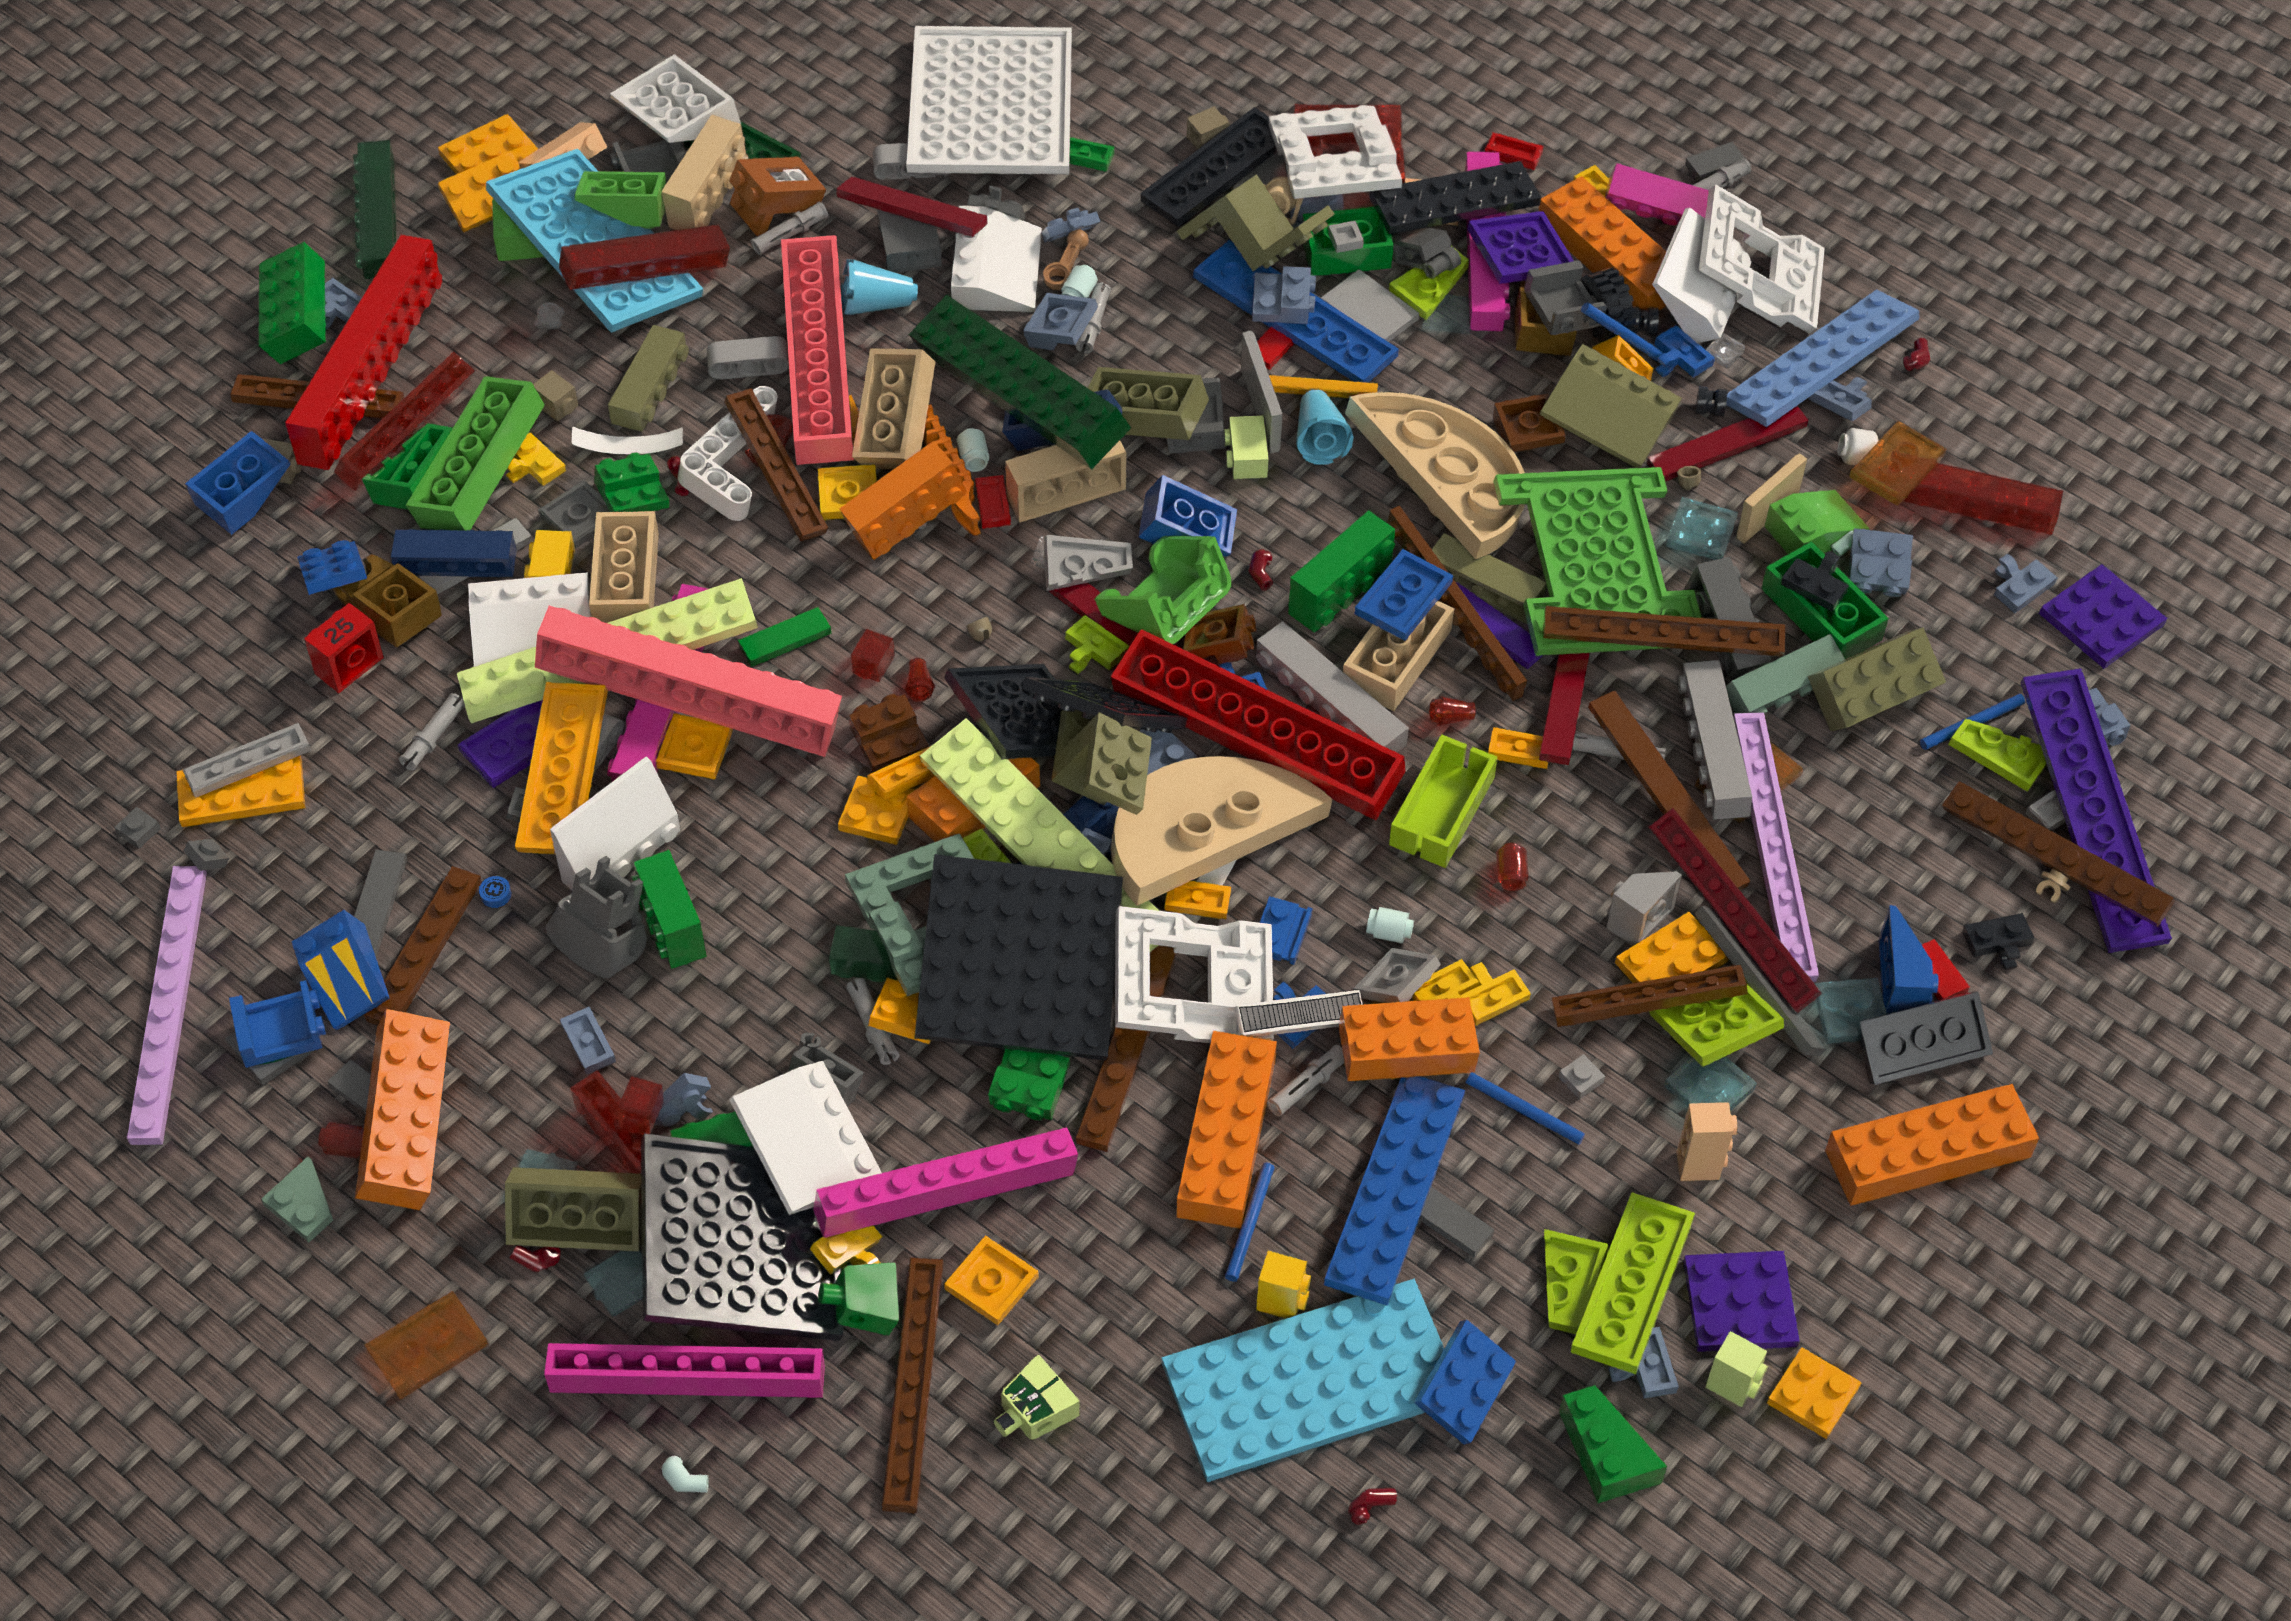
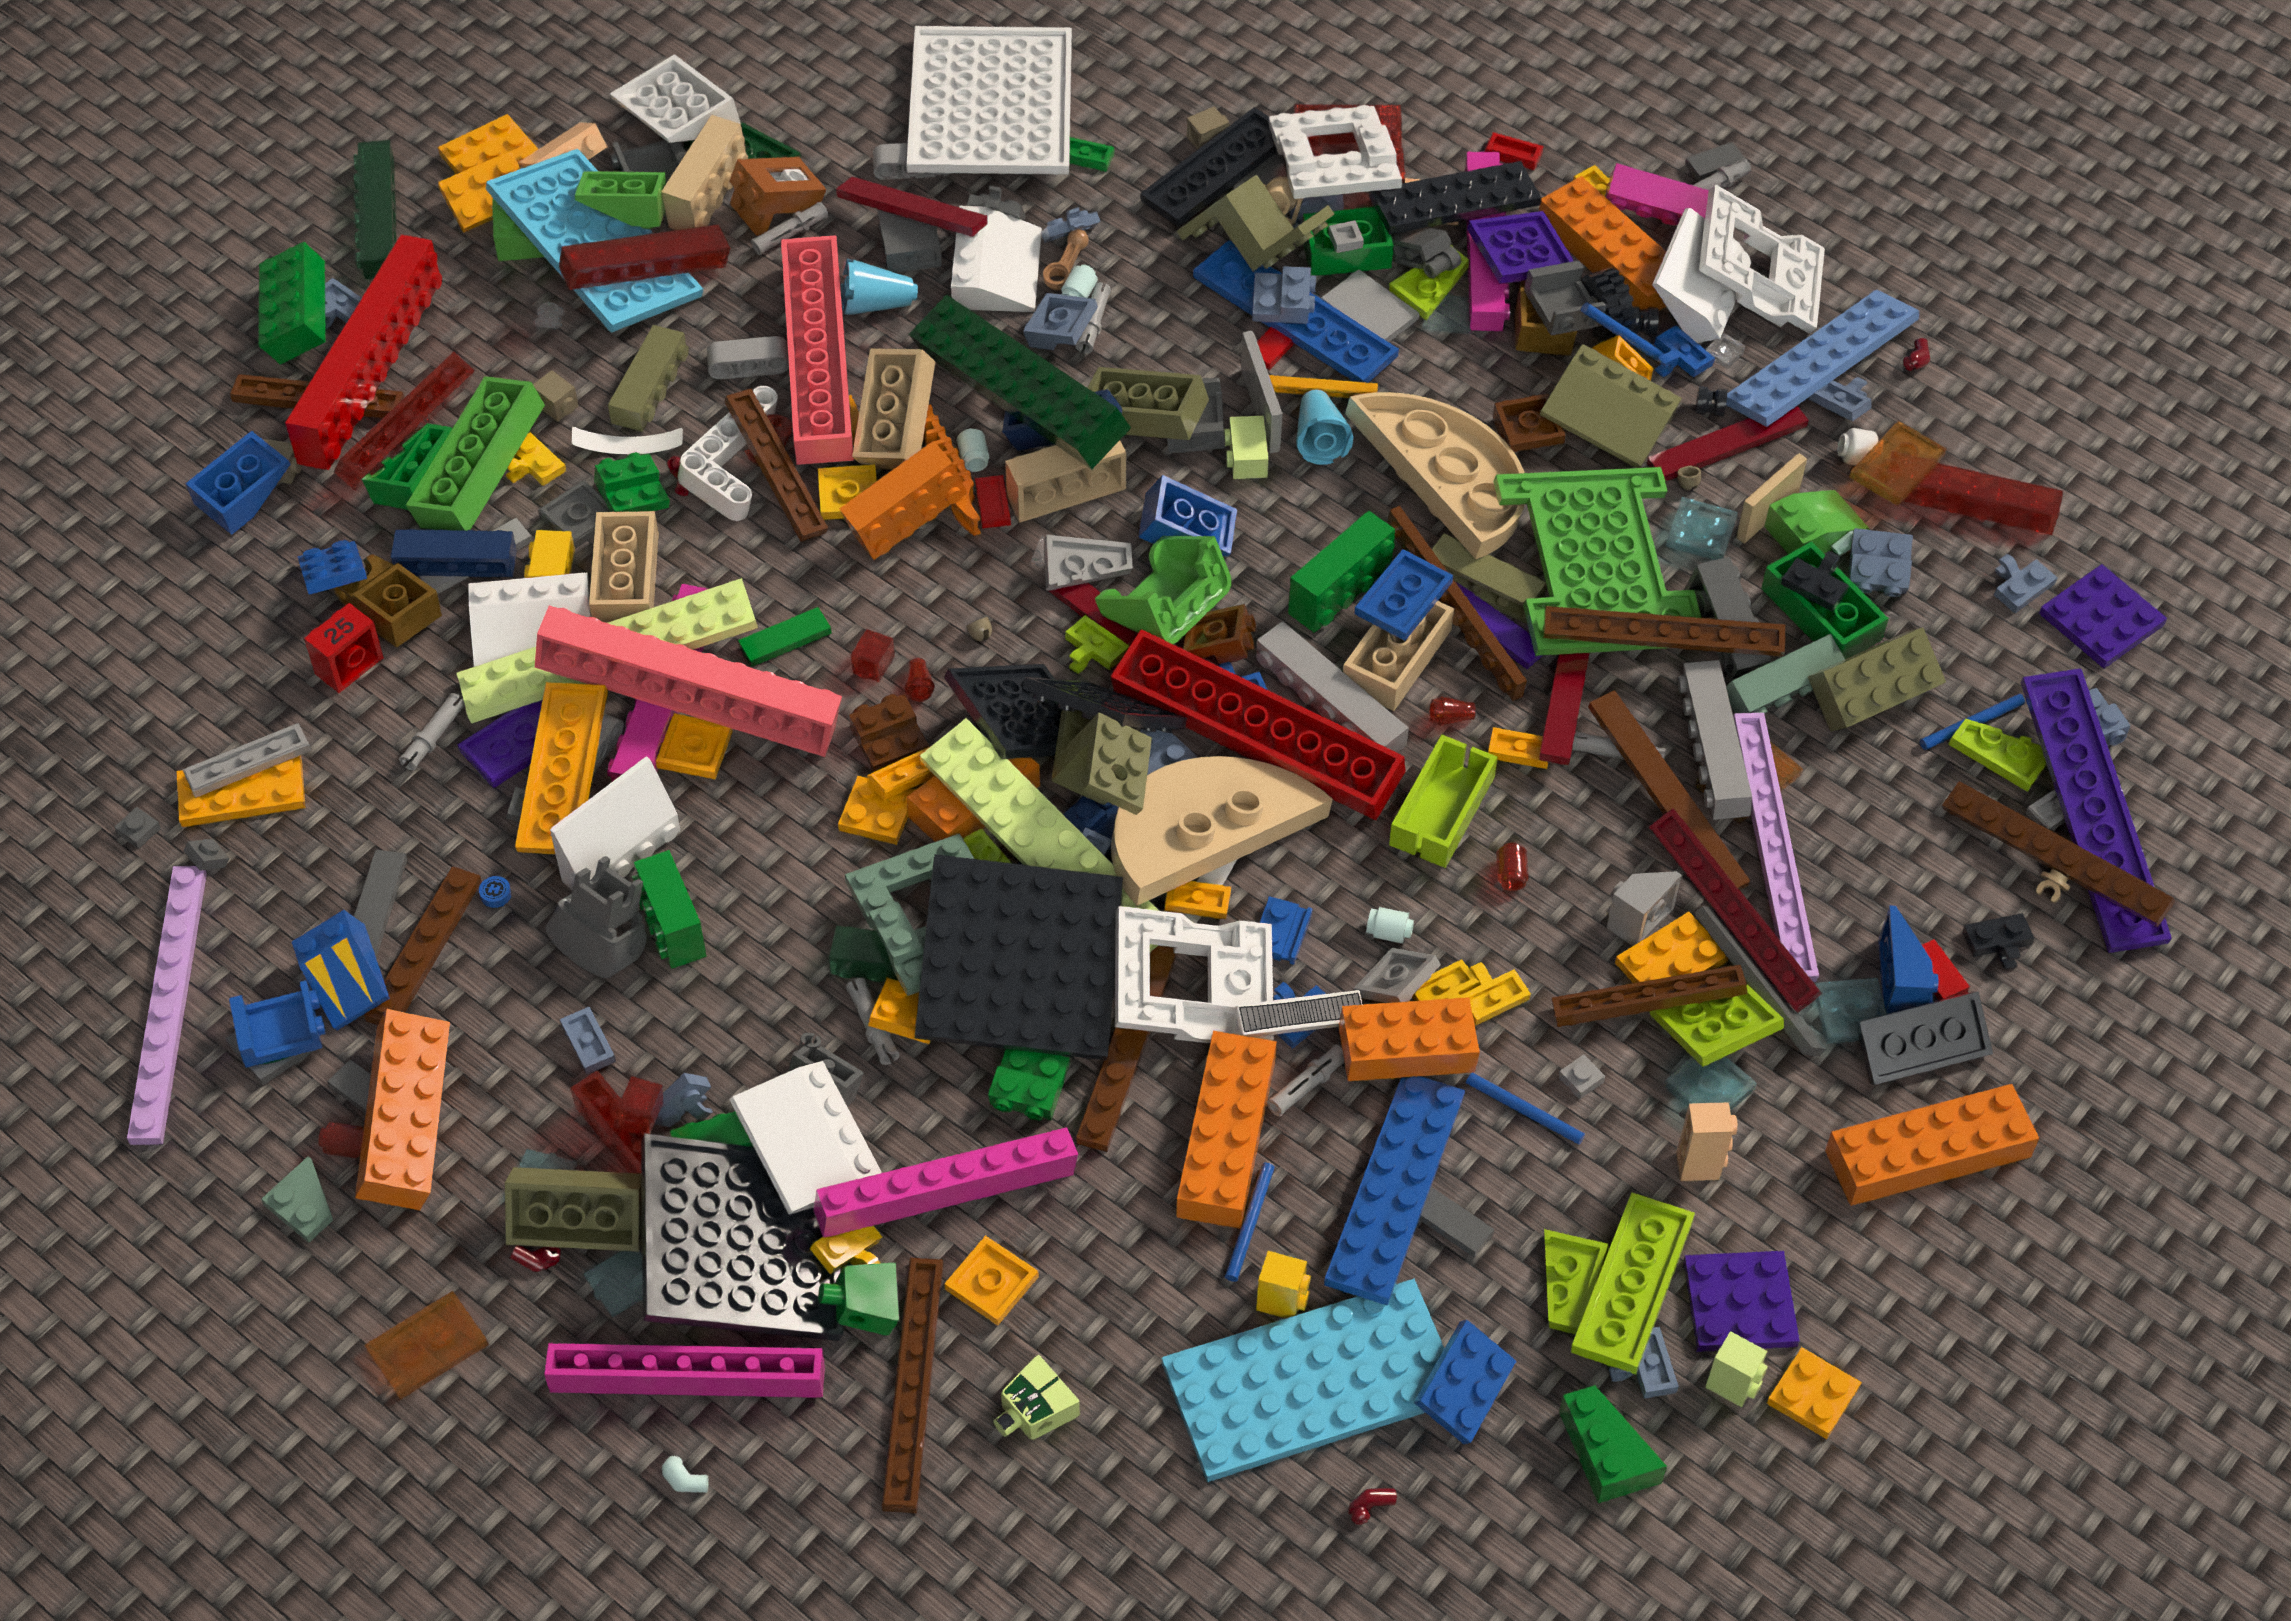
dark red arm [1248,549,1273,591] -> none

